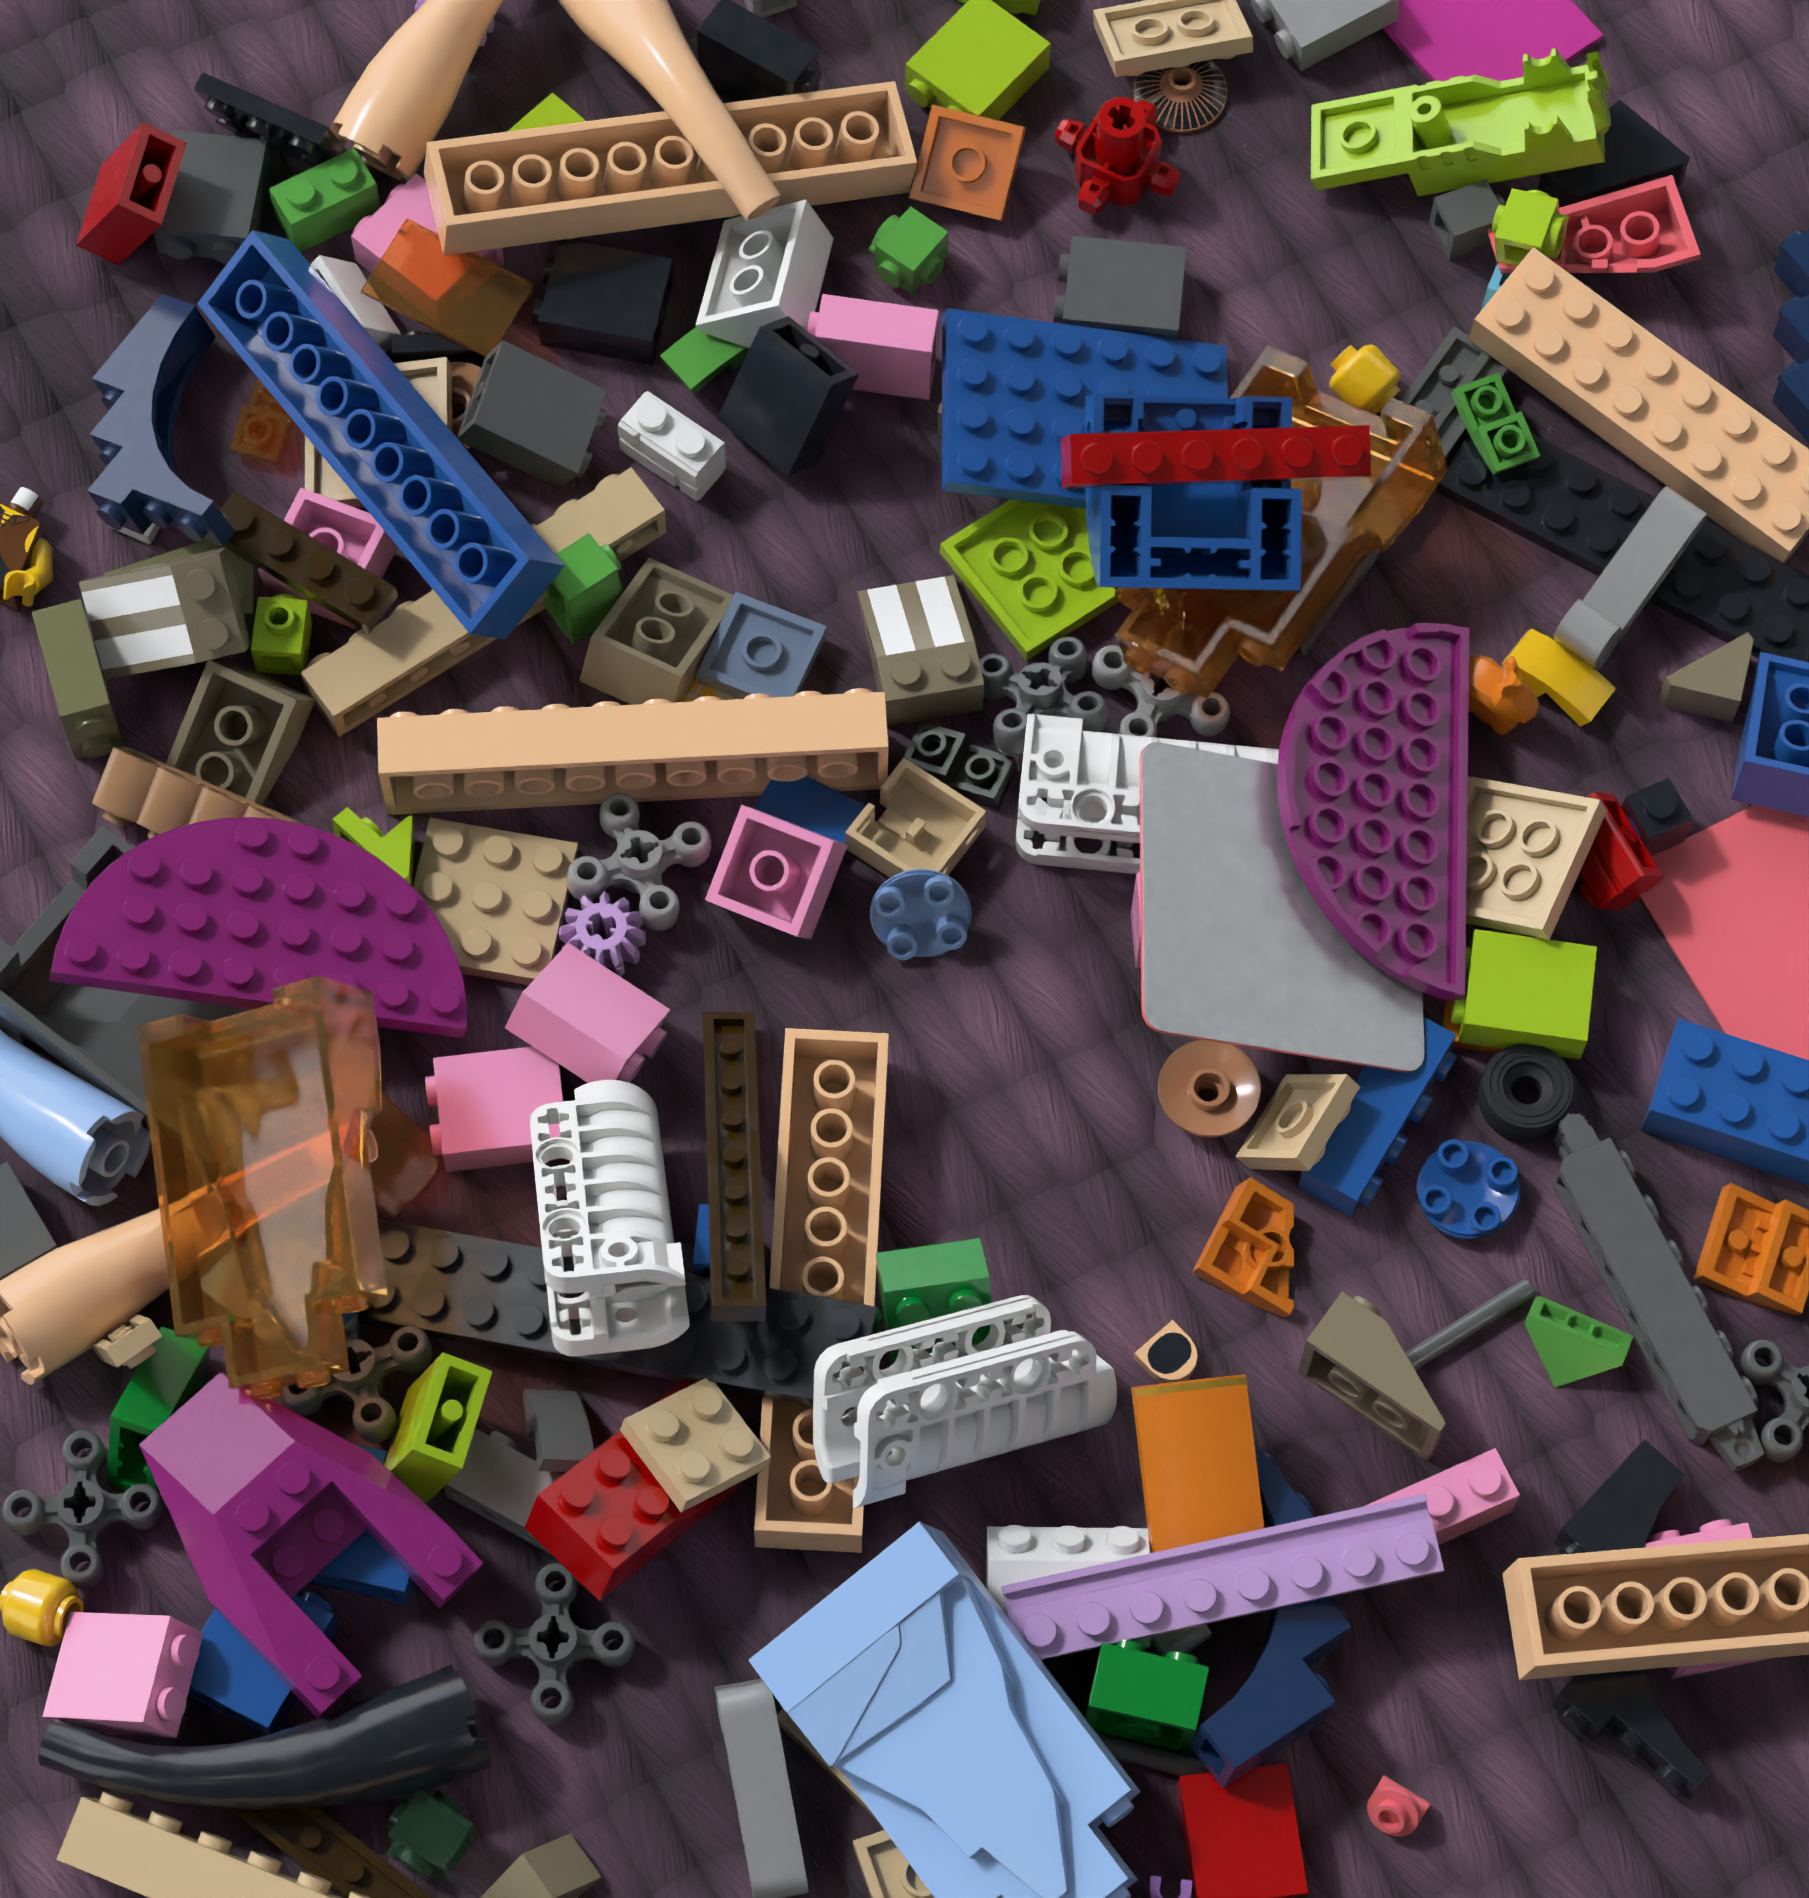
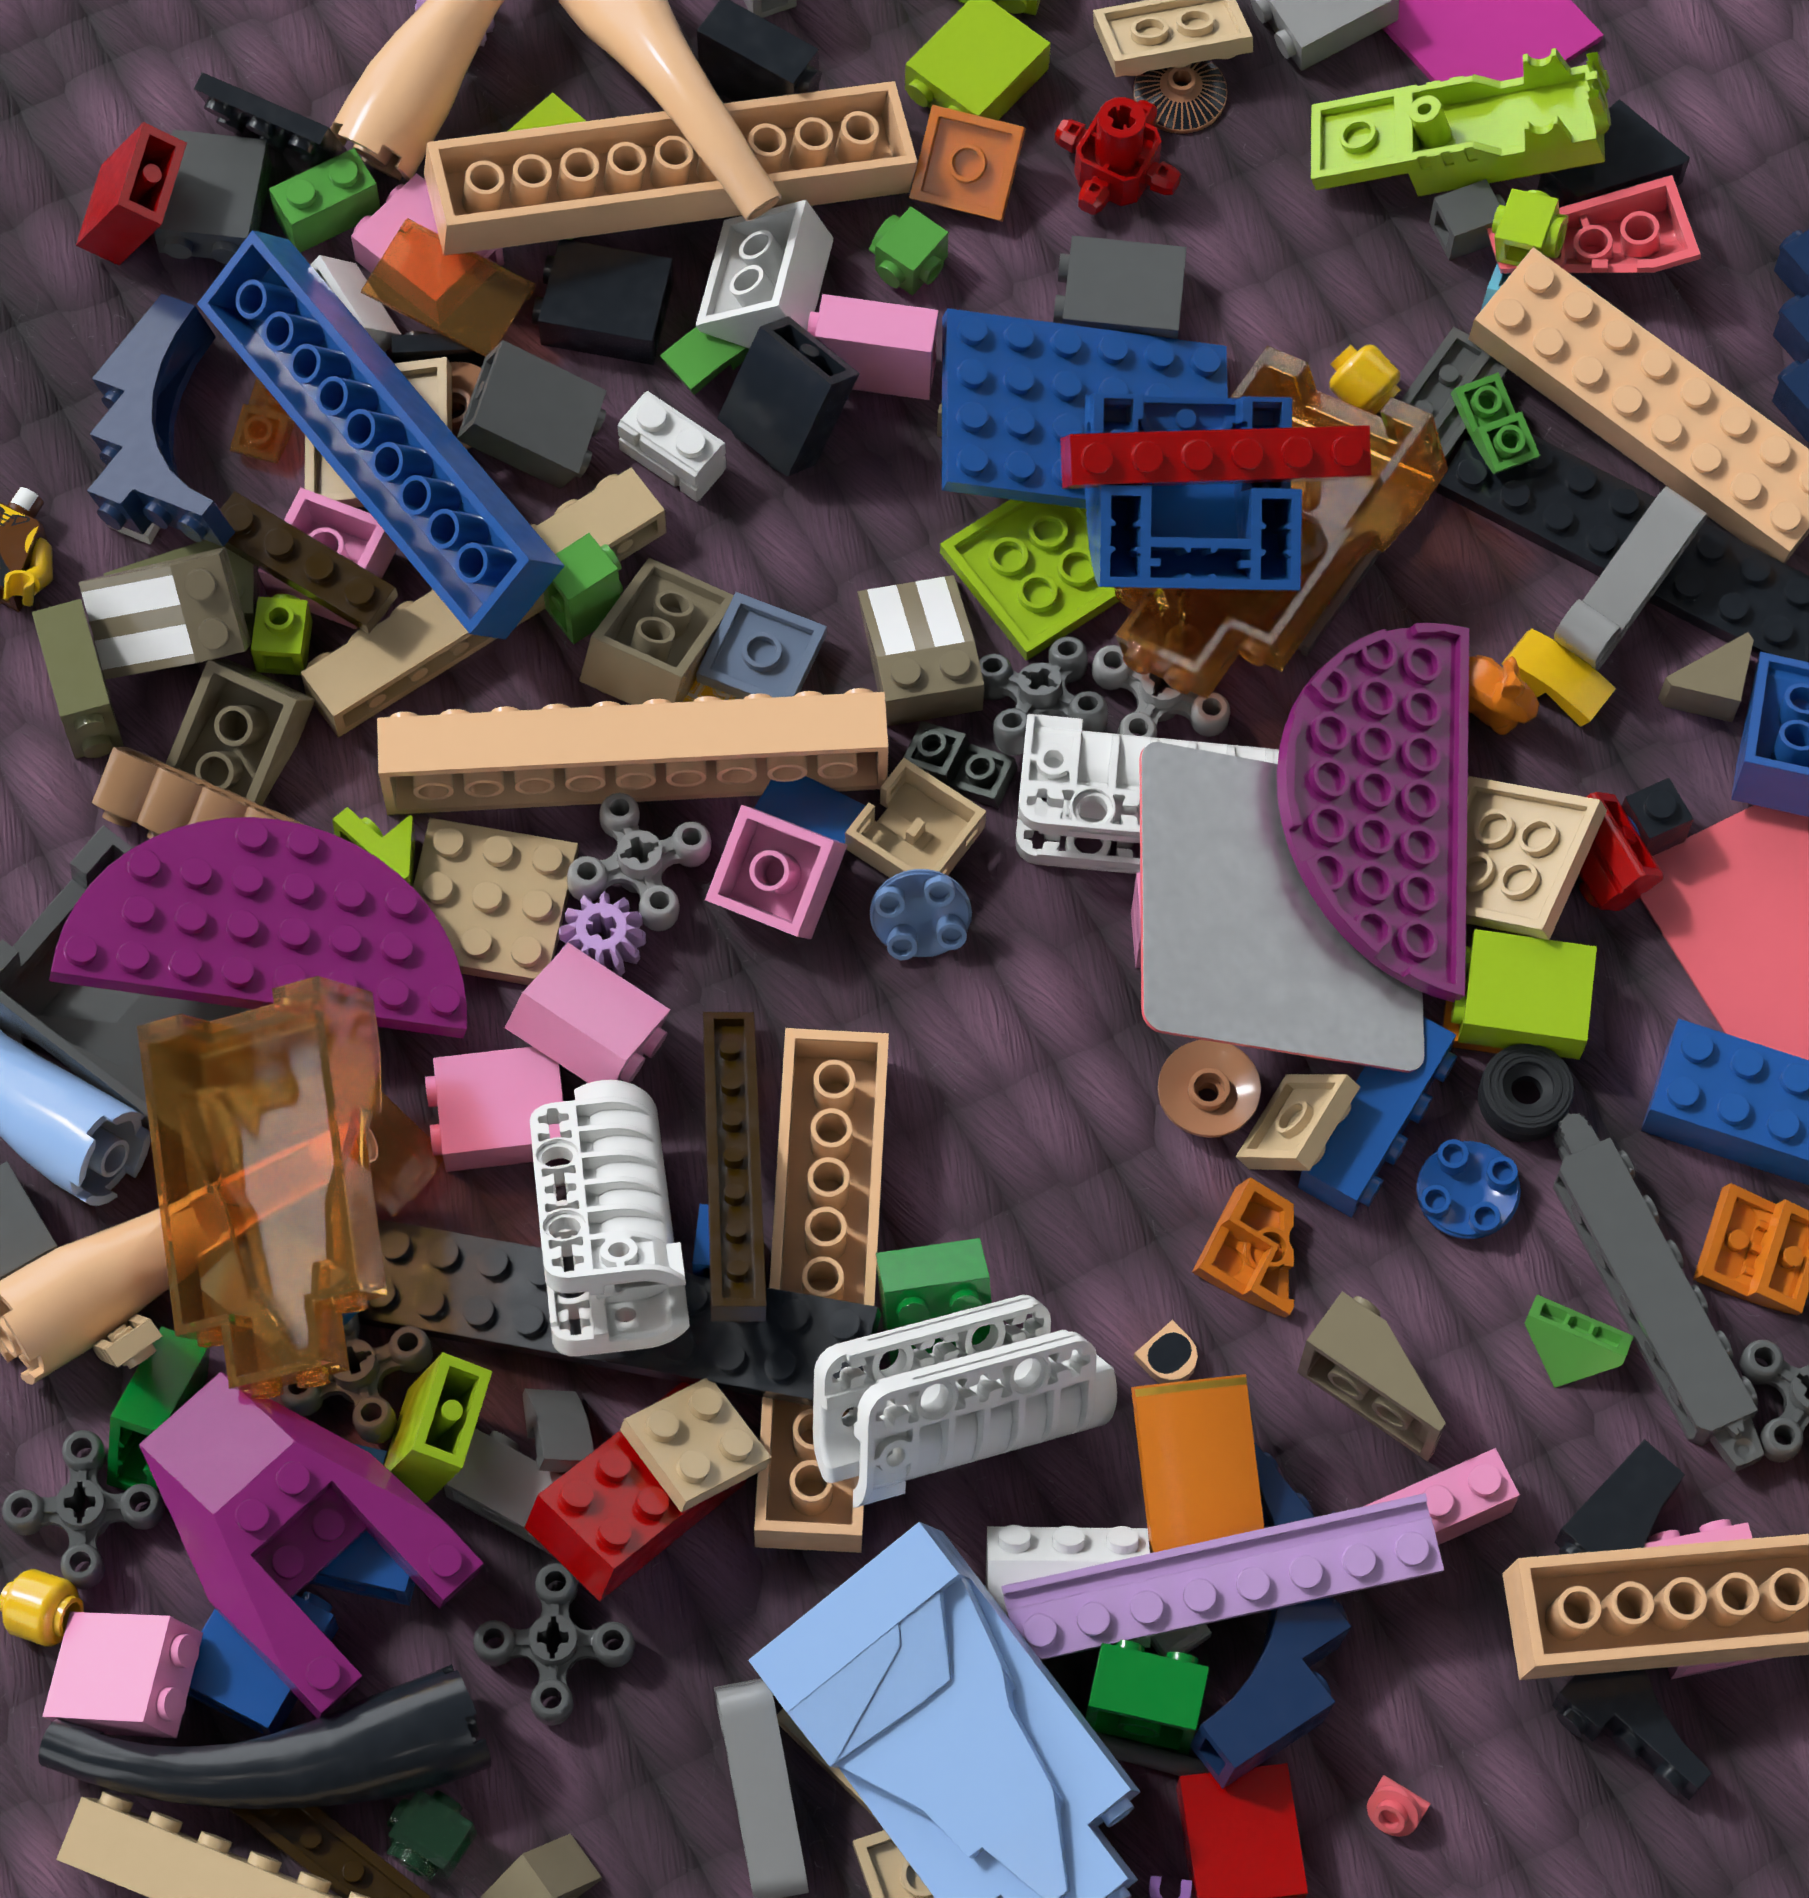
dark grey bar [1405,1278,1535,1371] -> none

